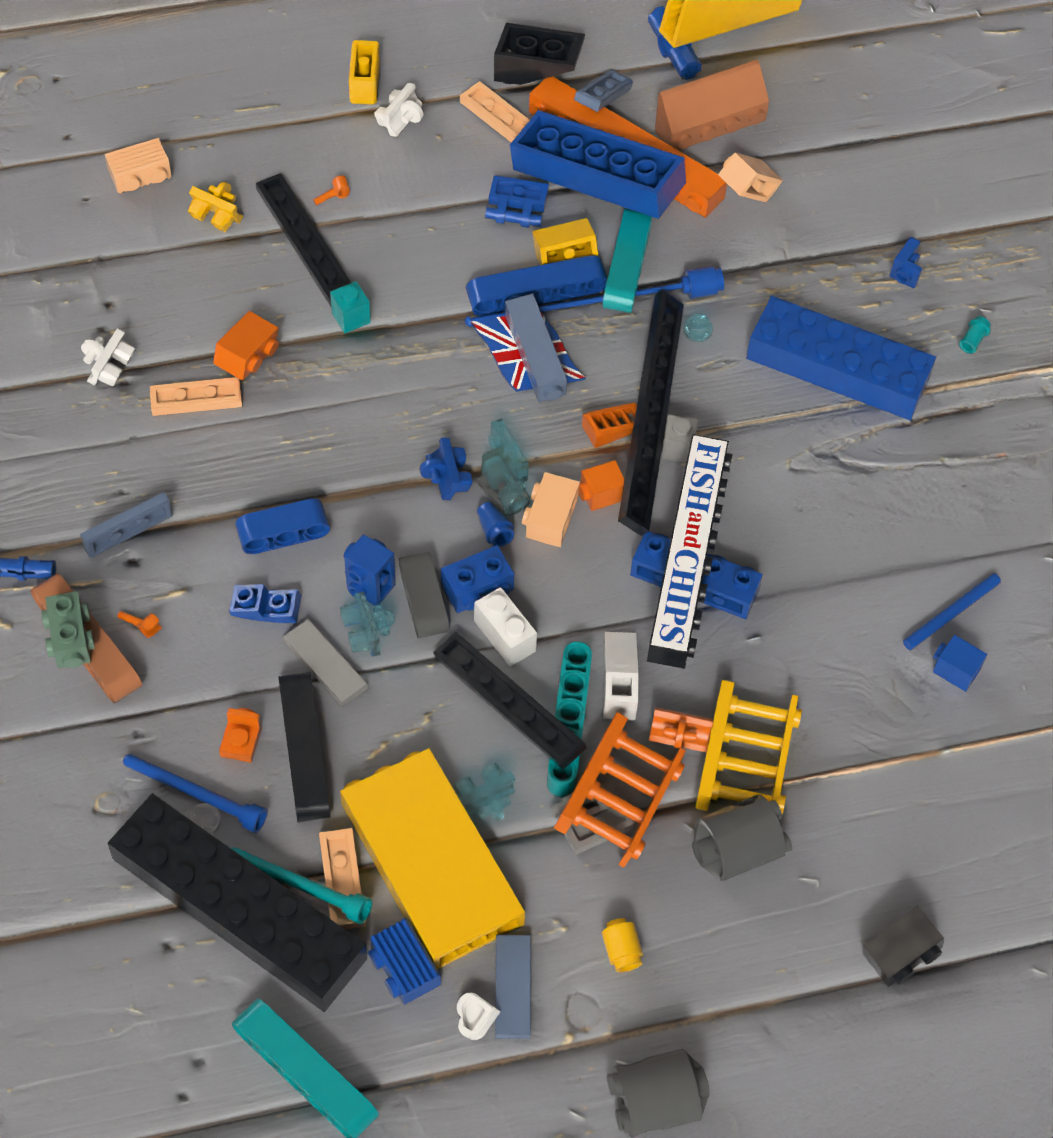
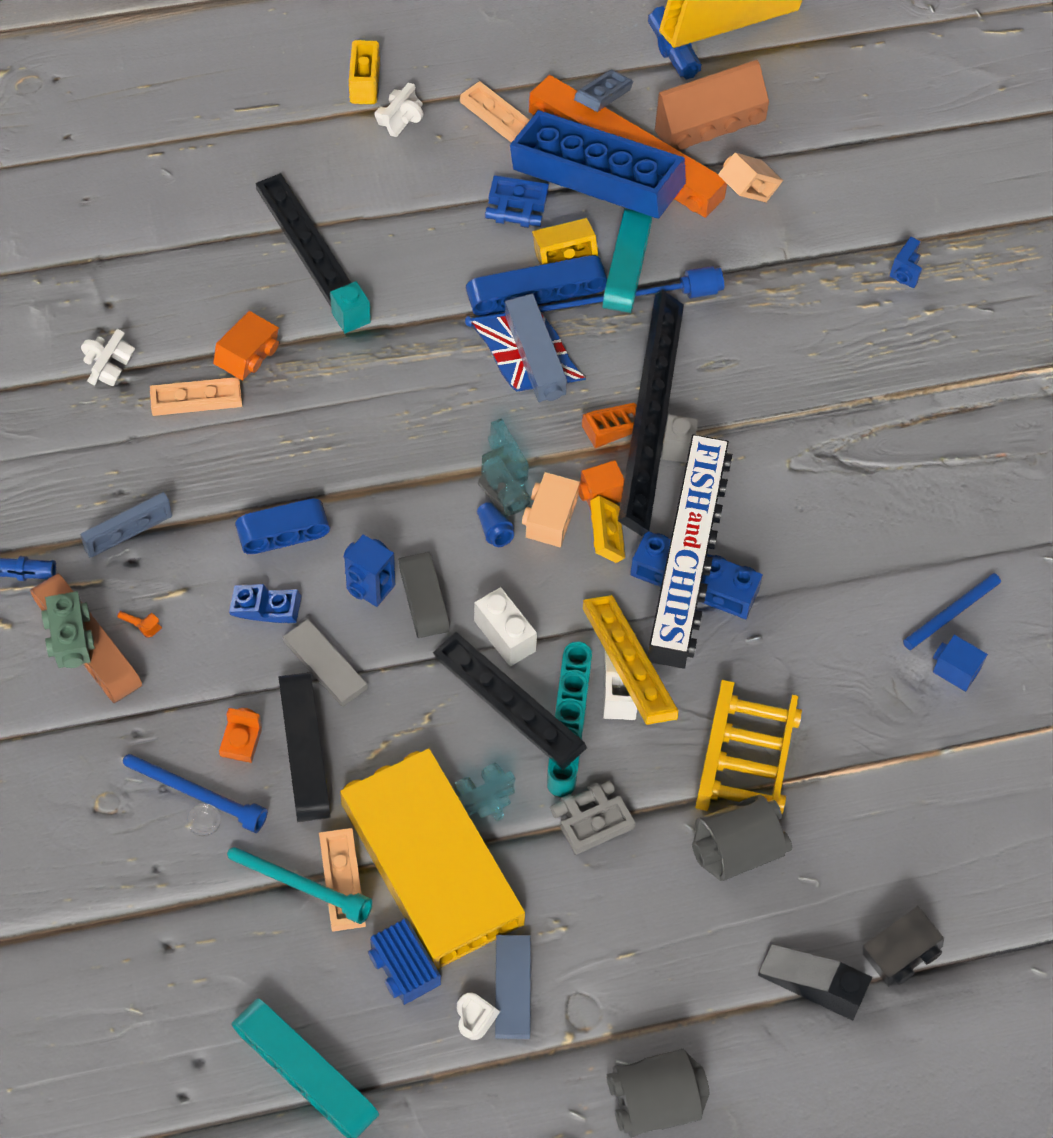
light nougat brick [105,138,171,194] -> none
black brick [107,793,367,1013] -> none
yellow hips [188,182,243,232] -> none
orange hand [313,175,350,206] -> none
clear light blue hips [340,591,396,657] -> none
blue hips [419,438,473,500] -> none
blue brick [441,545,514,614] -> none
black slope [494,23,585,85] -> none
orange fence [554,712,686,868] -> none
yellow brick [601,918,643,972] -> none
orange hips [649,707,713,753] -> none
clear light blue plate [683,314,713,342] -> none
blue brick [746,295,936,421] -> none
teal pin [959,316,991,354] -> none
none -> yellow tile [582,595,678,725]
none -> yellow plate [590,496,625,563]
none -> black slope [758,944,872,1021]

